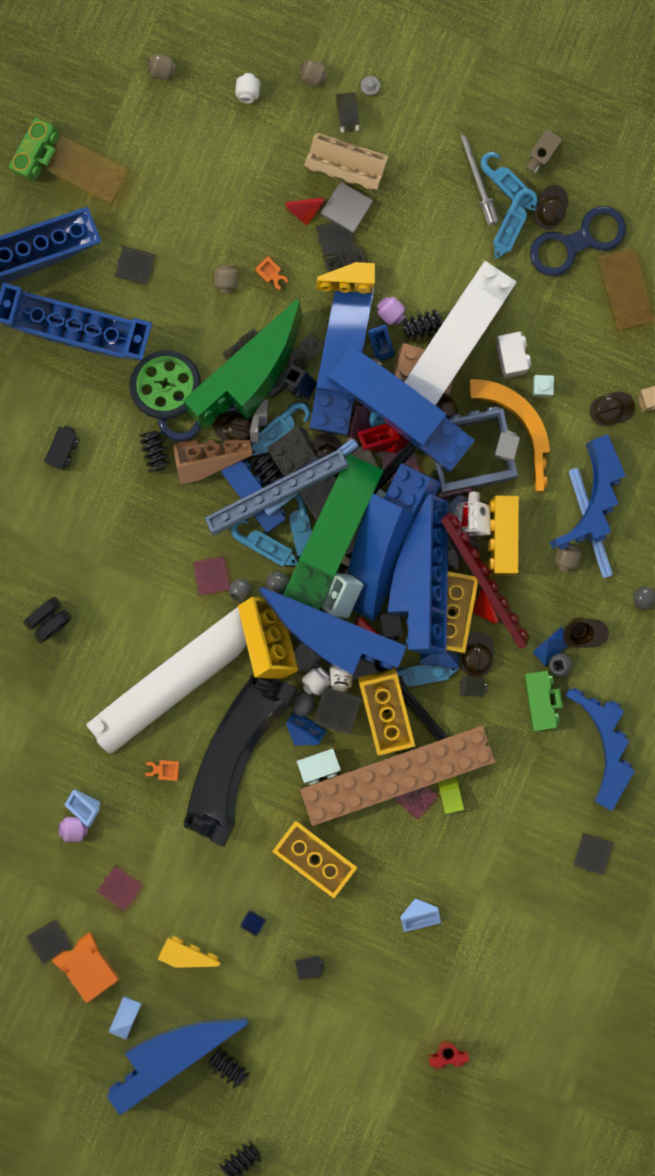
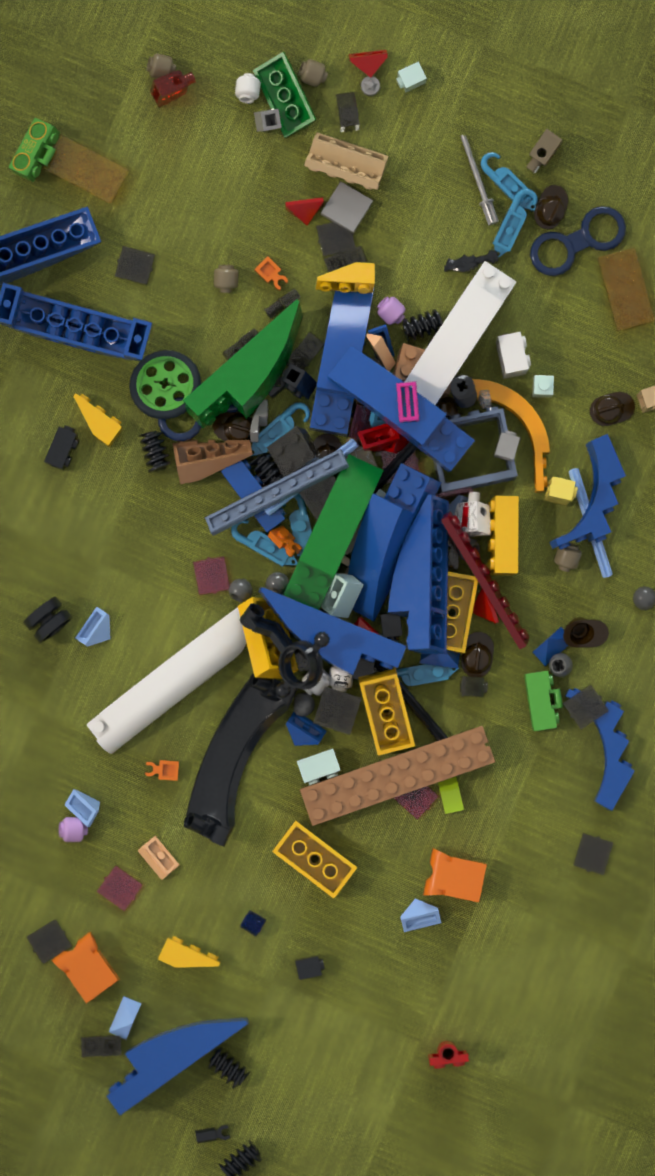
none -> yellow slope [73,393,123,447]
none -> light blue slope [75,607,110,647]
none -> clear smoke slope [80,1035,121,1057]
none -> light nougat slope [138,836,180,880]
none -> clear red torso [150,70,196,108]
none -> black bar [195,1124,230,1144]
none -> black piece [240,603,330,698]
none -> green slope [253,52,317,138]
none -> light grey brick [254,109,282,131]
none -> clear smoke axle [264,289,300,319]
none -> orange plate [268,526,302,557]
none -> red slope [348,50,388,78]
none -> light nougat slope [366,334,396,372]
none -> light aqua brick [396,61,427,92]
none -> dark pink tile [396,381,419,423]
none -> orange piece [423,848,487,902]
none -> black piece [444,250,499,274]
none -> black piece [450,375,477,408]
none -> clear tile [478,390,492,409]
none -> light yellow brick [544,477,578,506]
none -> clear smoke piece [563,685,609,730]

